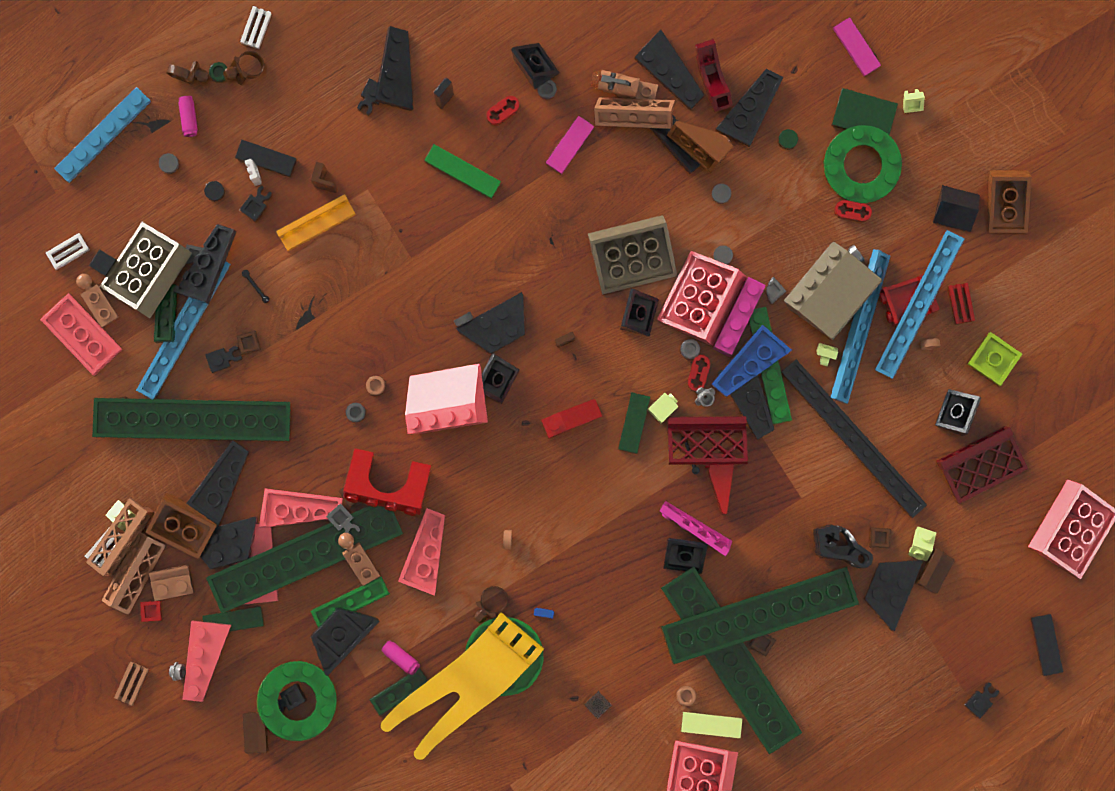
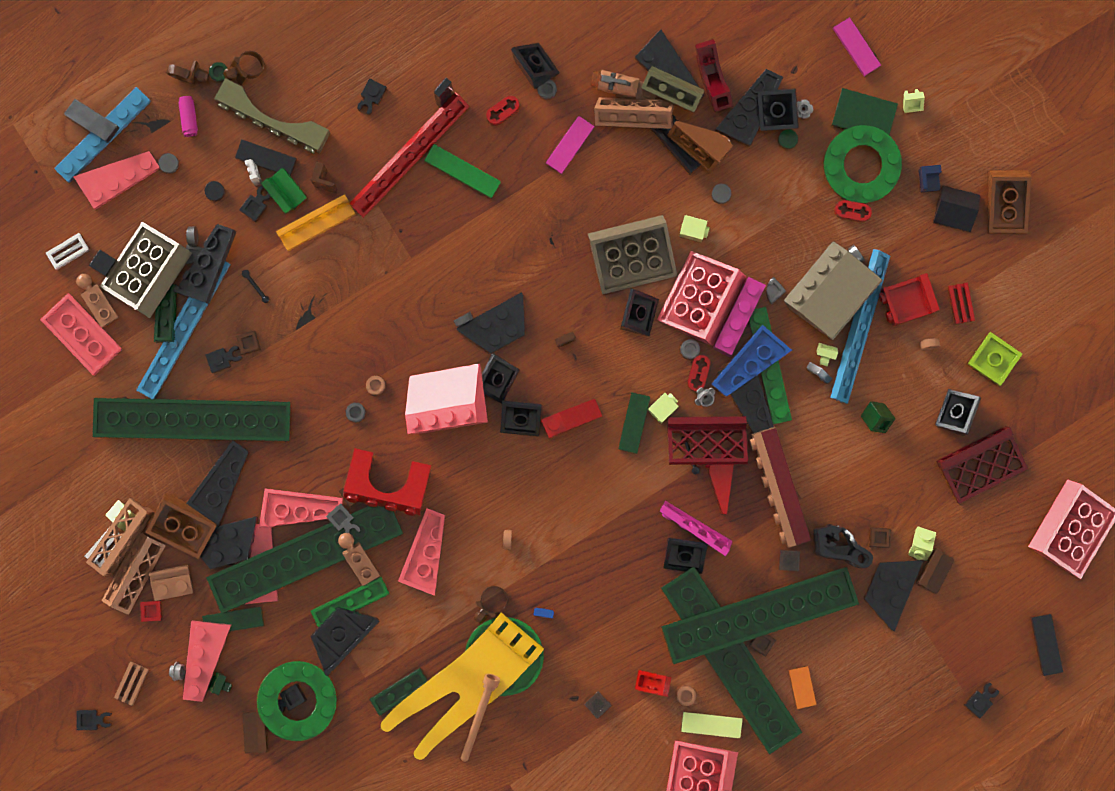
white tile [240,6,272,49] -> none
black wing [375,26,413,111] -> none
dark pink piece [381,640,420,676] -> none
dark grey tile [713,246,733,265] -> none
black plate [781,359,927,518] -> none
dark azure plate [875,230,965,379] -> none
none -> tile [64,99,119,143]
none -> coral wing [73,151,160,210]
none -> black plate [77,710,112,730]
none -> flat silver tile [186,226,198,246]
none -> dark green tile [208,671,232,695]
none -> olive arch [214,78,330,154]
none -> green panel [261,168,307,214]
none -> red plate [349,92,470,218]
none -> nougat piece [461,674,500,762]
none -> black slope [500,401,542,436]
none -> red tile [635,670,672,697]
none -> olive brick [641,66,705,112]
none -> yellowish green brick [679,215,710,242]
none -> brick [750,427,811,547]
none -> black slope [758,89,799,131]
none -> clear smoke plate [779,550,800,571]
none -> orange tile [788,666,816,709]
none -> light grey plate [797,100,813,119]
none -> flat silver tile [806,362,832,384]
none -> dark green panel [861,401,895,433]
none -> dark blue panel [918,165,942,193]

